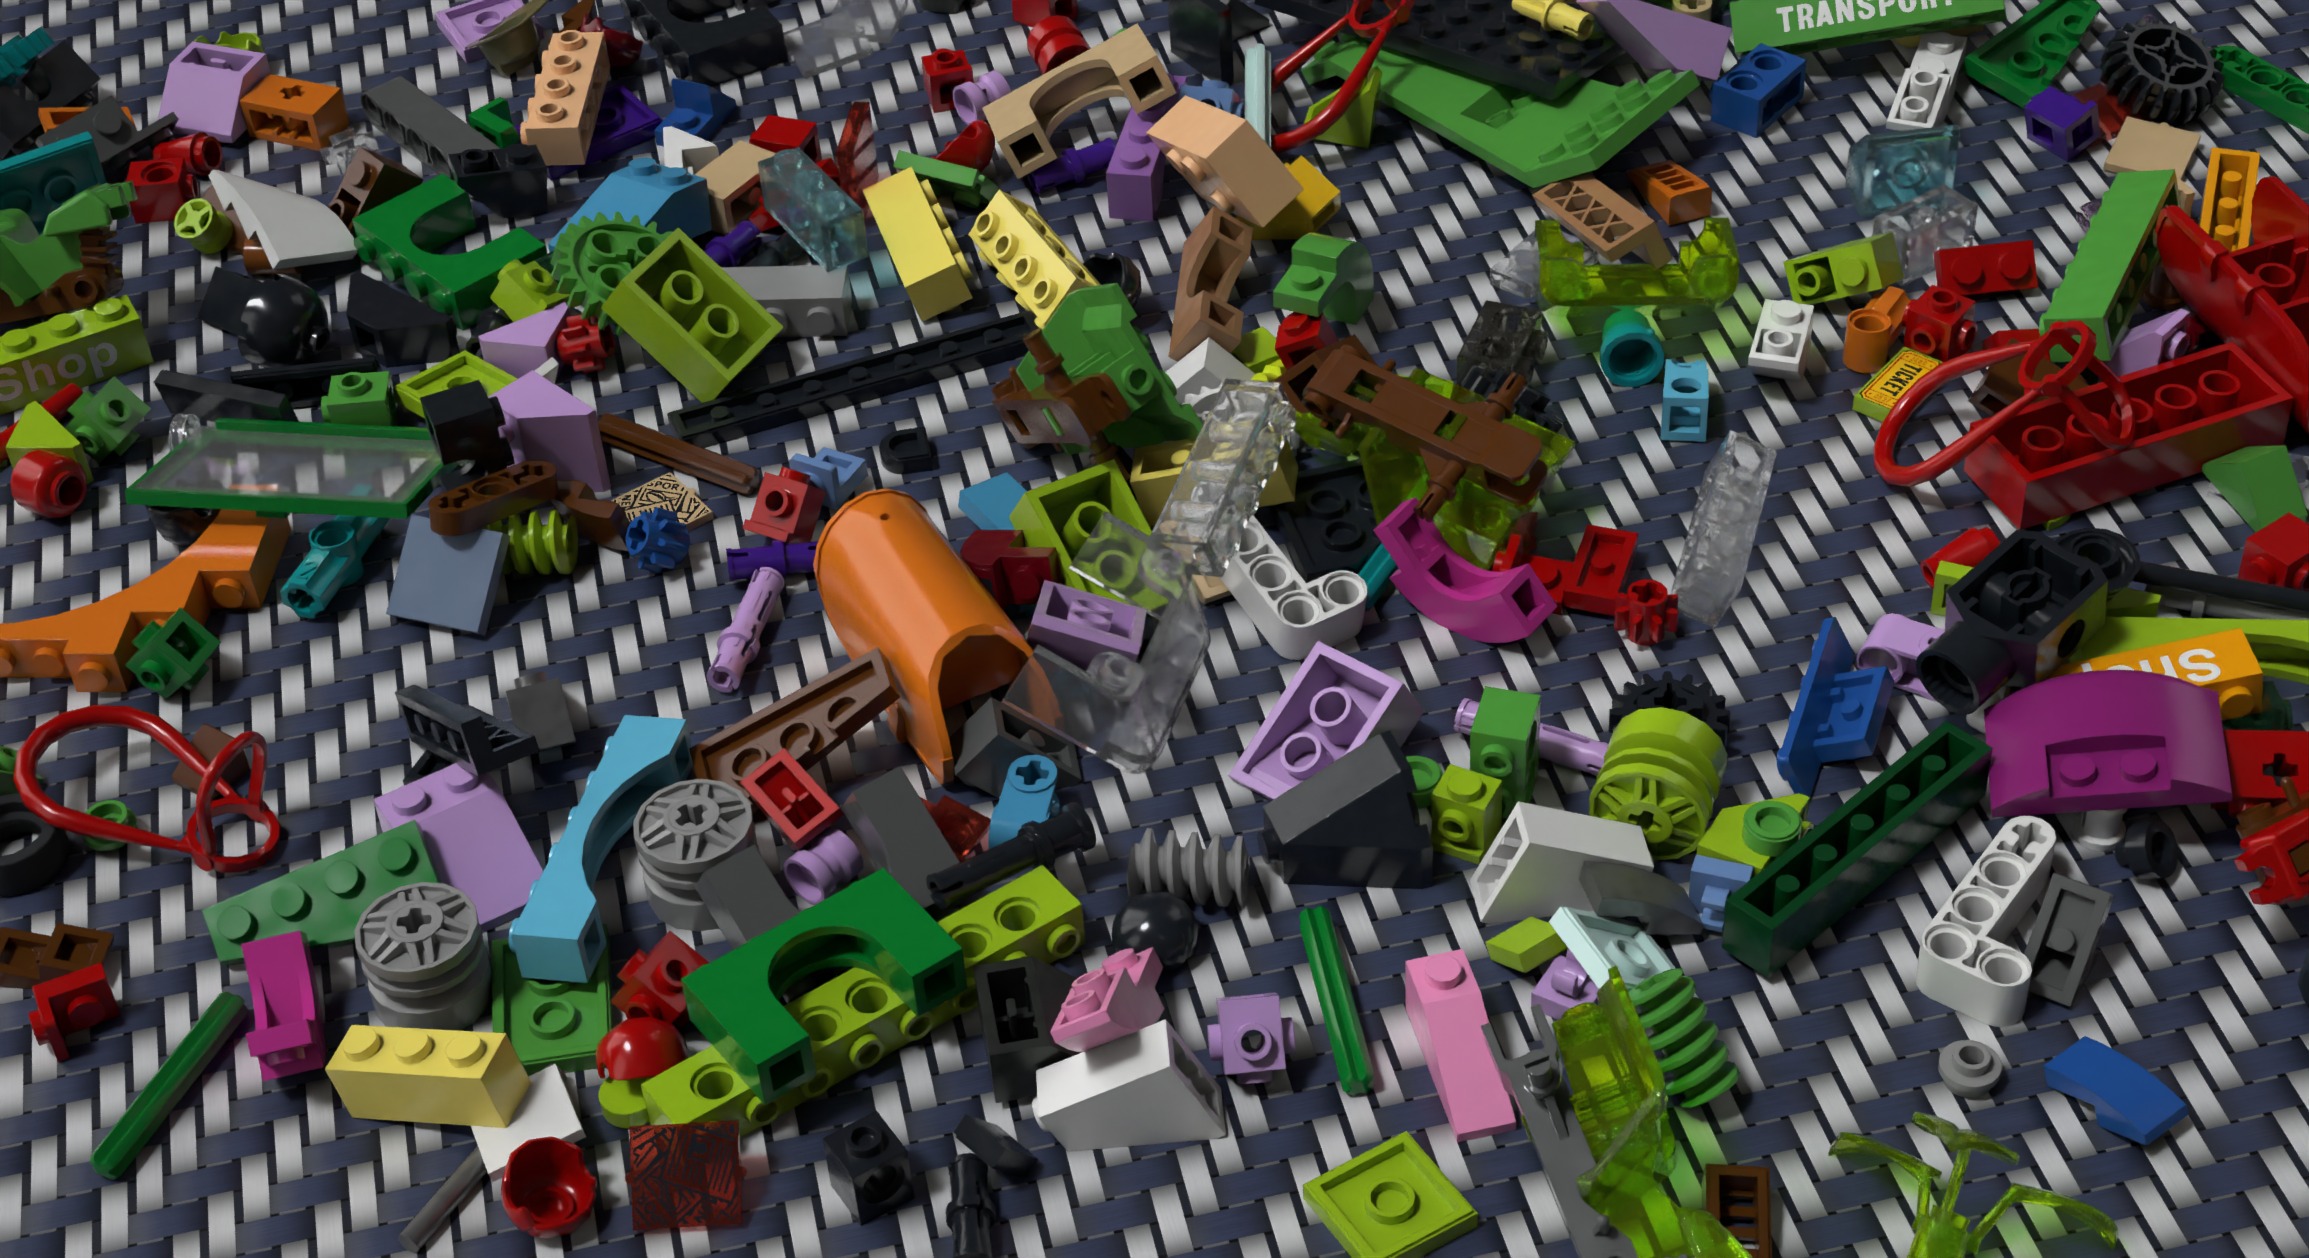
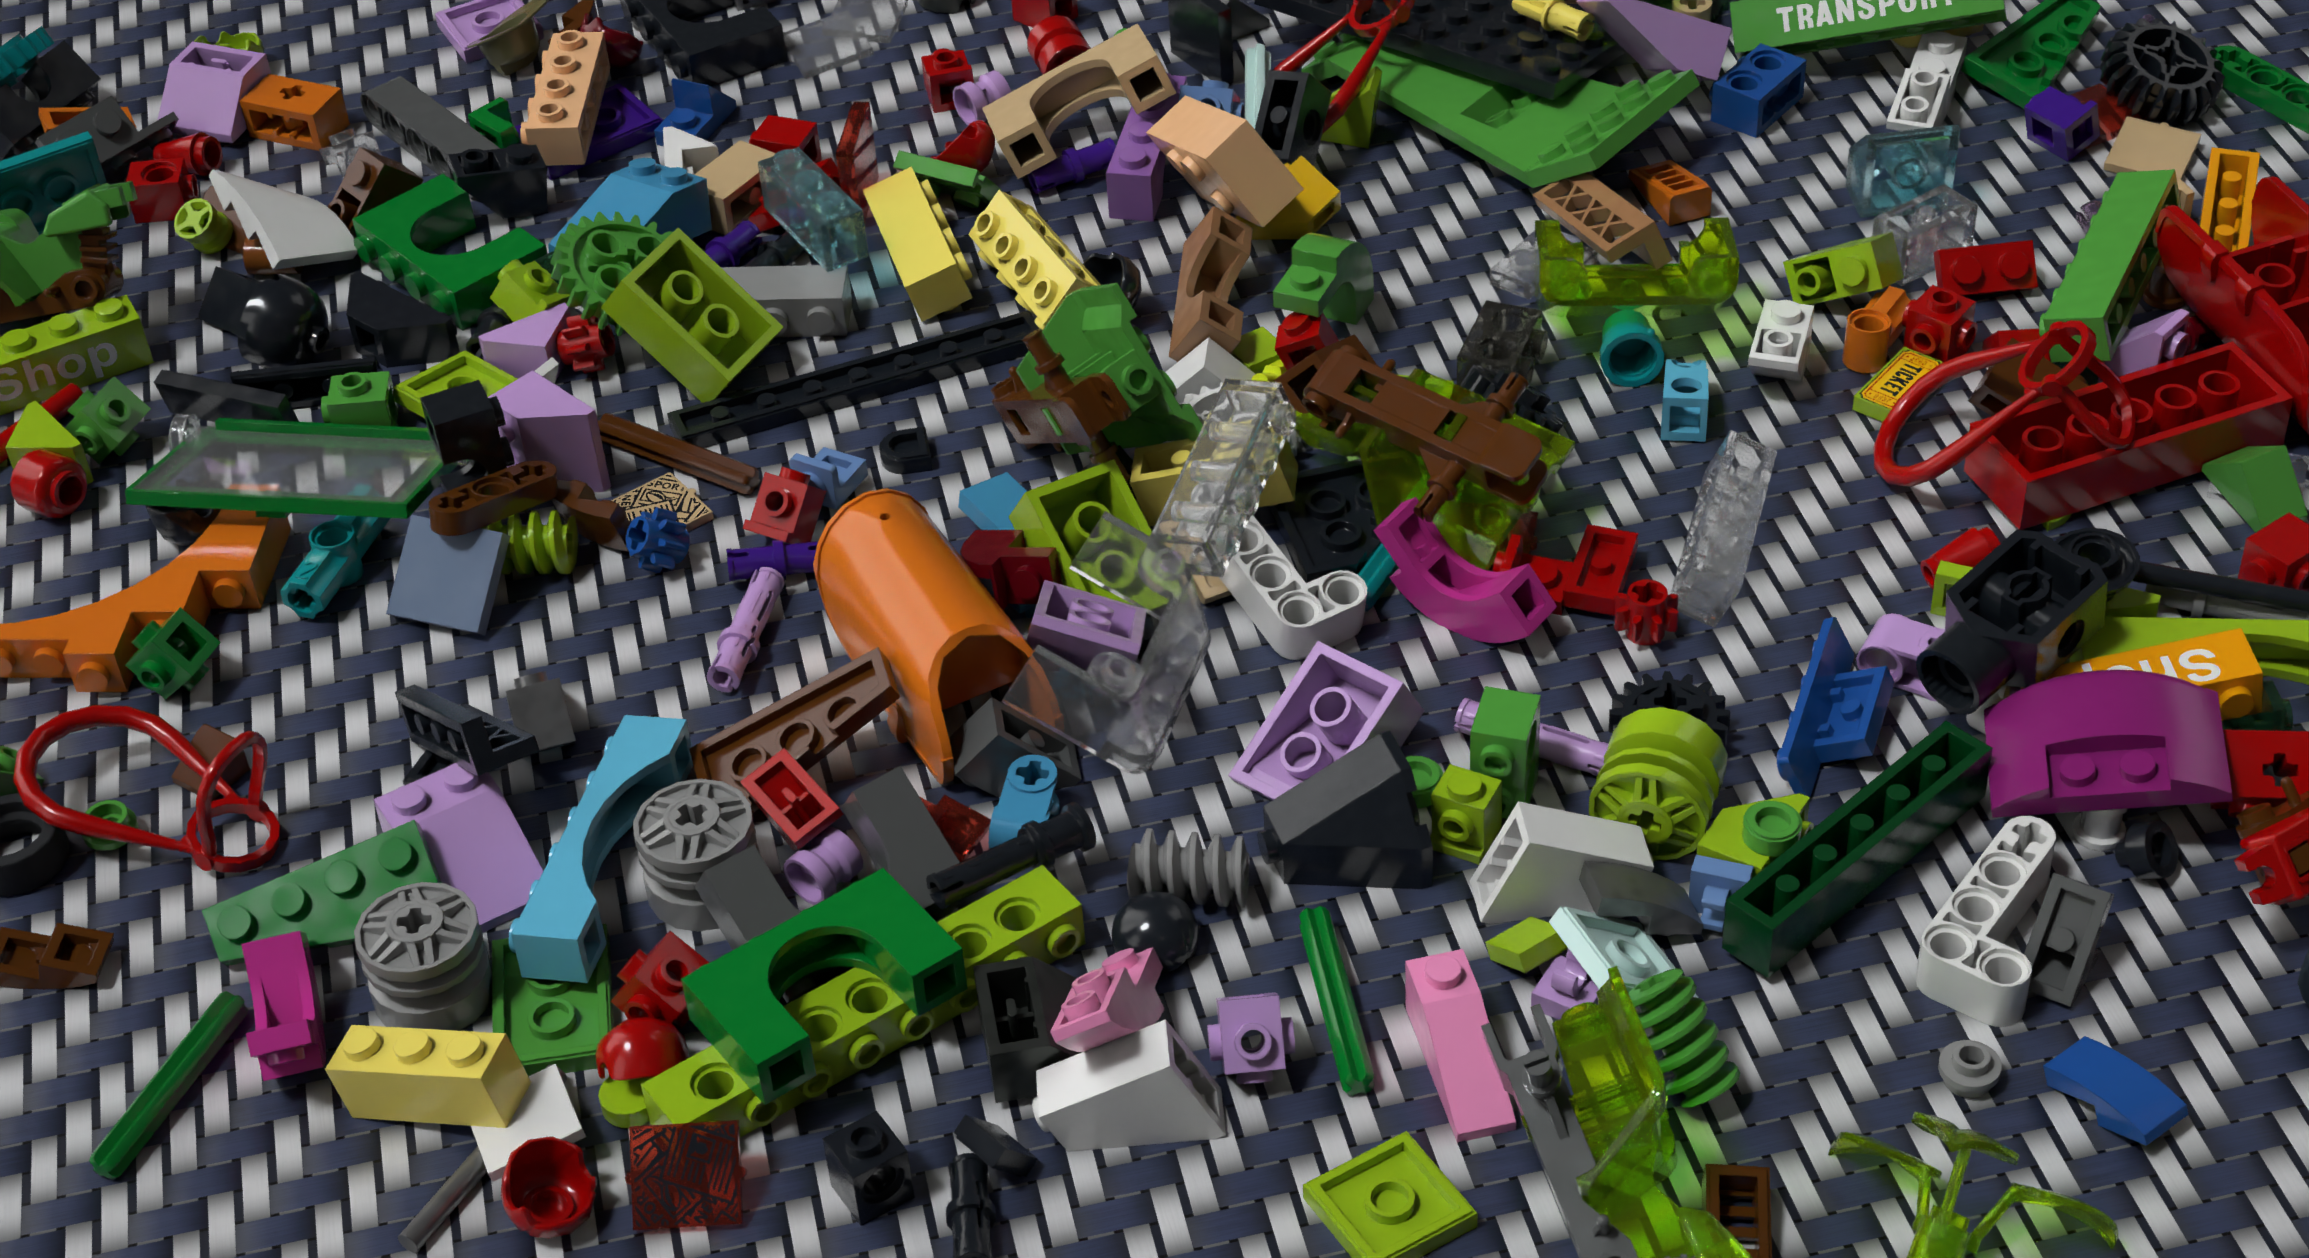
red bracket [28,962,121,1062] -> none
none -> black brick [1255,70,1332,166]

